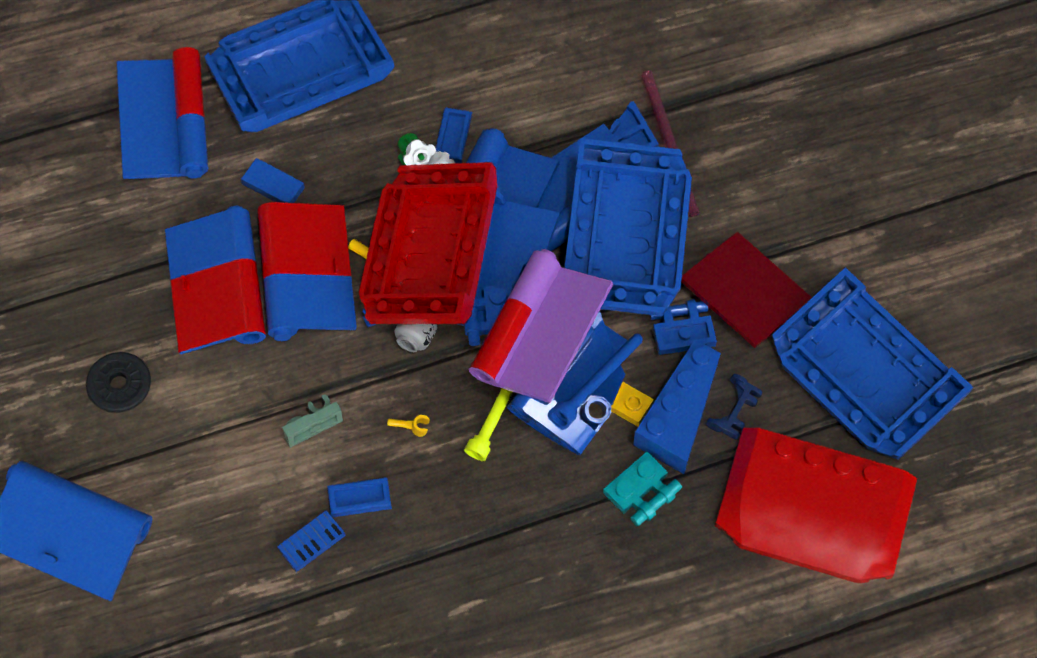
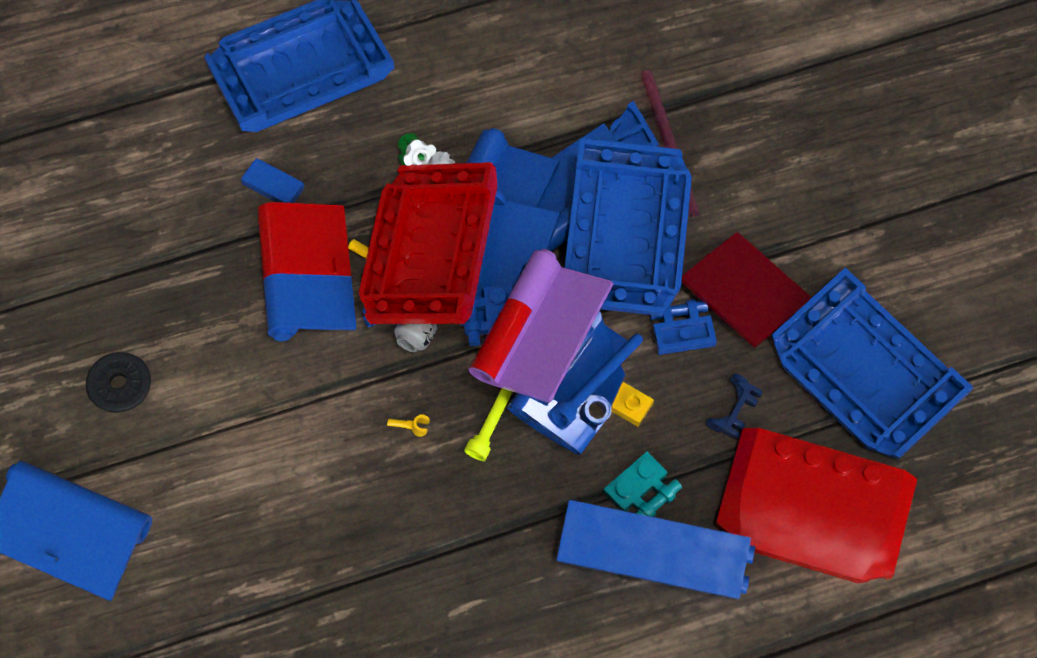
blue door [117,47,208,179] -> none
door [165,206,266,354] -> none
blue tile [277,510,345,572] -> none
sand green plate [282,394,343,448] -> none
blue tile [328,477,392,518] -> none
blue tile [436,107,472,163] -> none
blue wedge [633,339,721,474] -> none
none -> blue brick [557,500,755,600]

